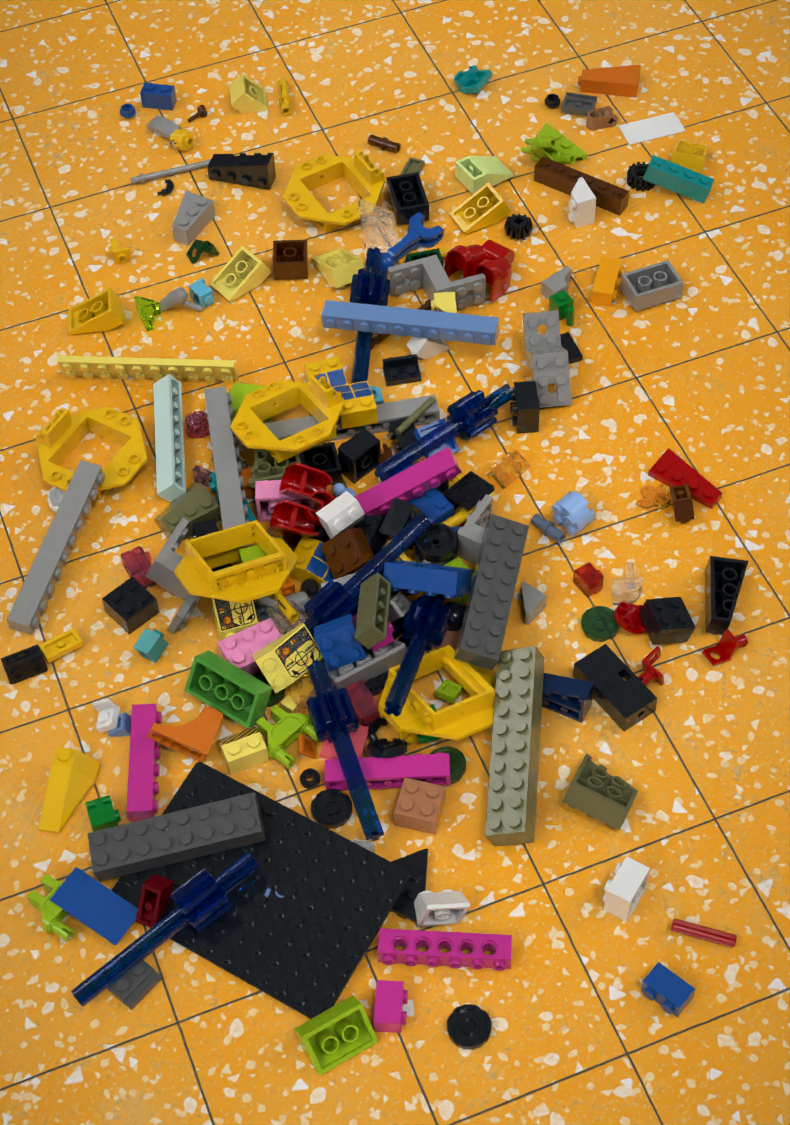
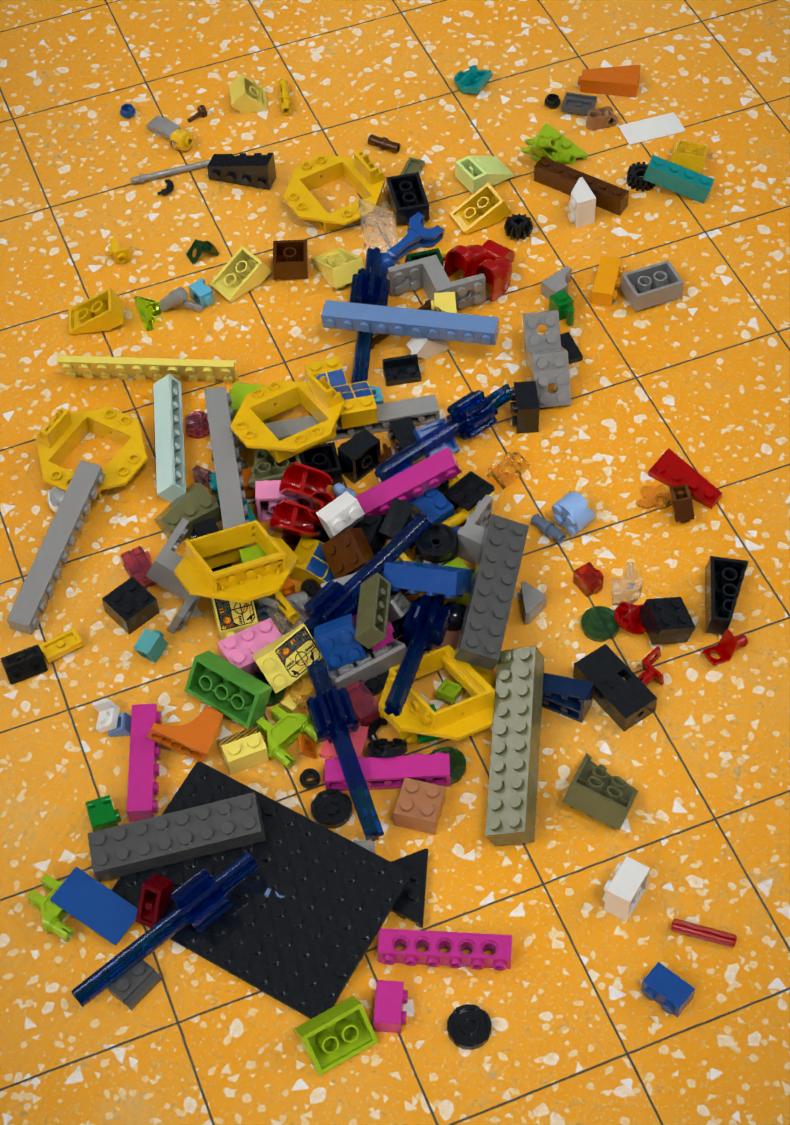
yellow wedge [38,747,101,834] -> none
blue brick [140,83,177,111] -> none
light grey wedge [172,191,215,246] -> none
olive bar [395,397,436,435] -> none
white slope [414,889,470,927] -> none

